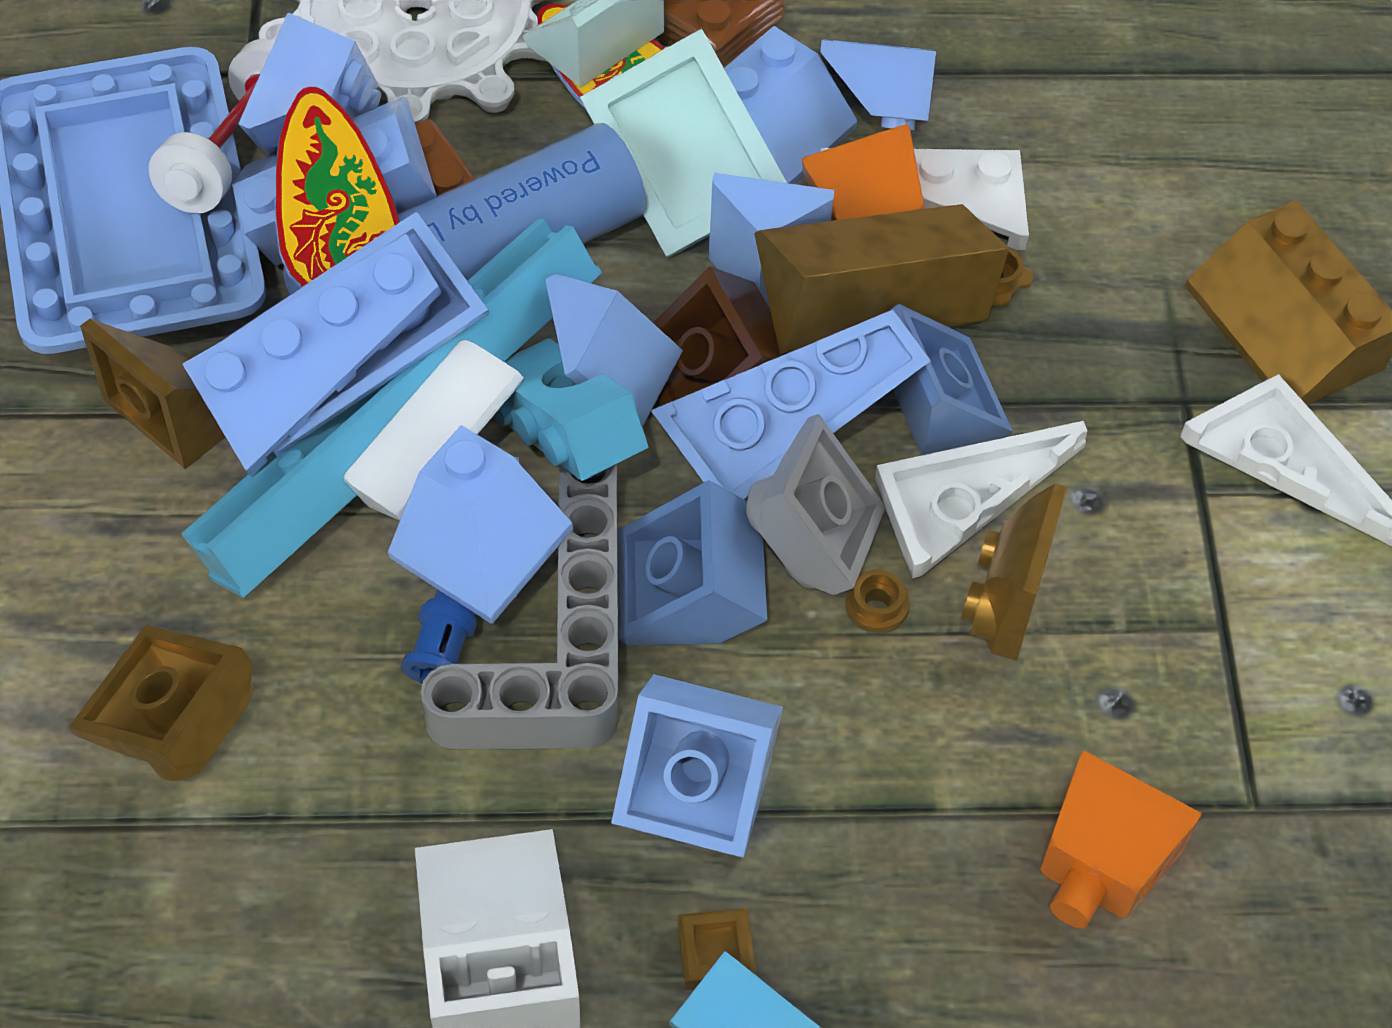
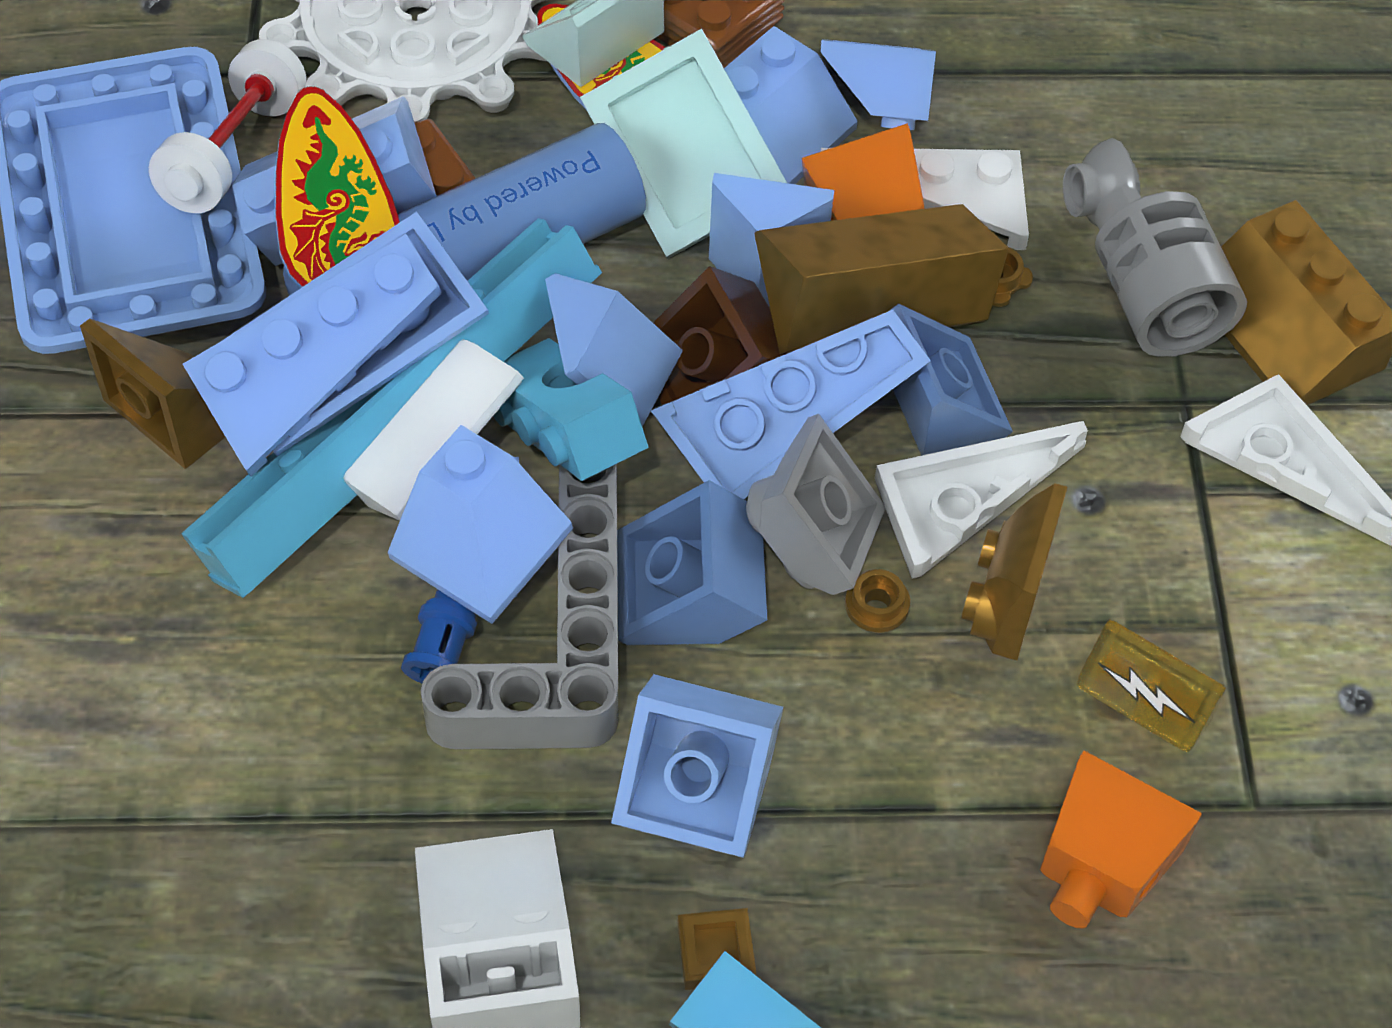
pearl gold slope [68,625,253,781] -> none
light blue slope [238,13,381,156] -> none
none -> light grey cylinder [1063,138,1247,357]
none -> clear yellow slope [1077,619,1226,752]

